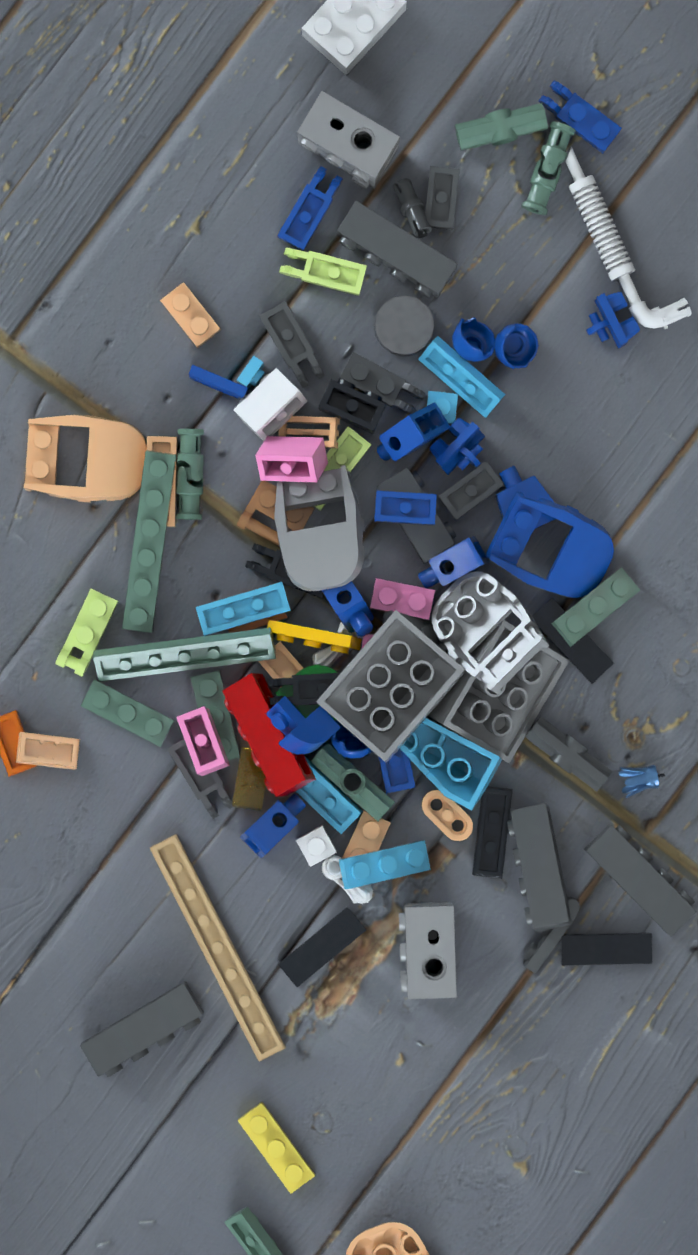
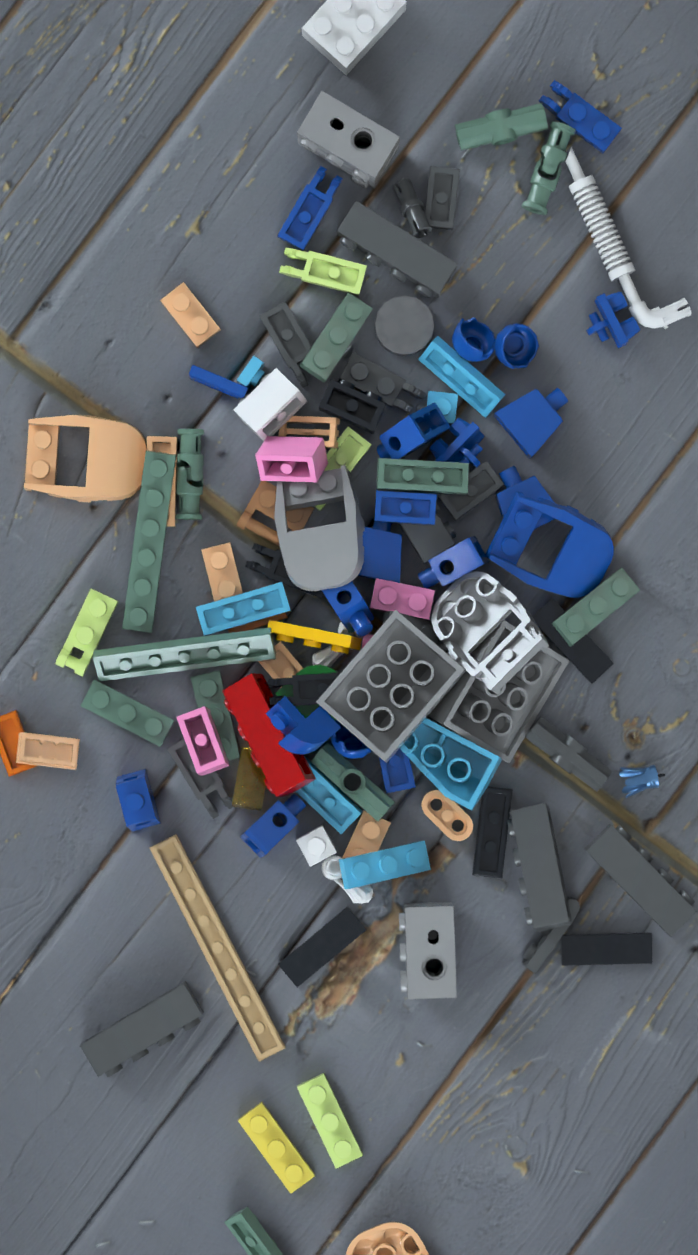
none -> blue torso [116,769,161,831]
none -> light nougat plate [201,542,243,601]
none -> yellowish green plate [297,1073,363,1169]
none -> sand green plate [299,292,373,383]
none -> blue torso [358,521,402,583]
none -> sand green plate [376,458,469,495]
none -> blue torso [494,388,568,459]

